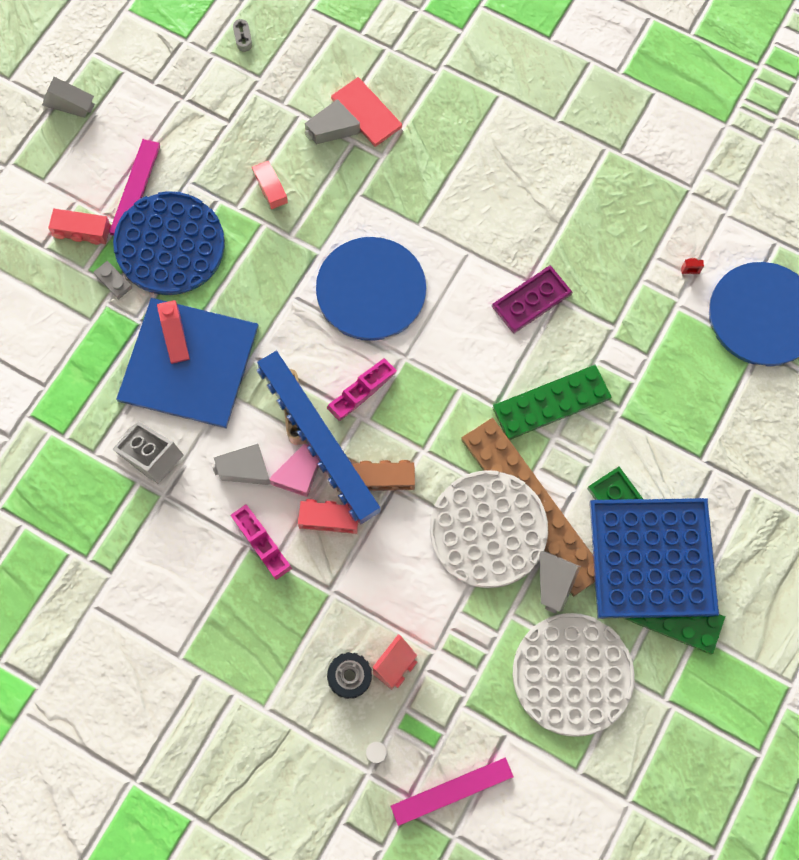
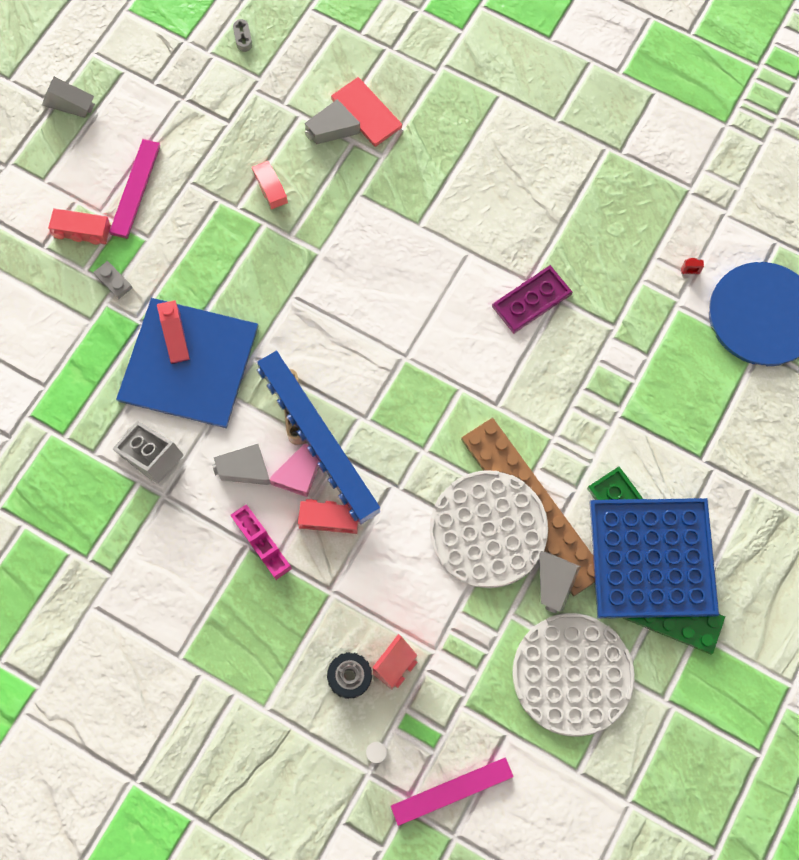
blue tile [113,191,225,295] -> none
blue tile [316,237,426,341] -> none
dark pink slope [327,358,397,421] -> none
nougat brick [337,460,415,491] -> none
green plate [492,364,612,440] -> none

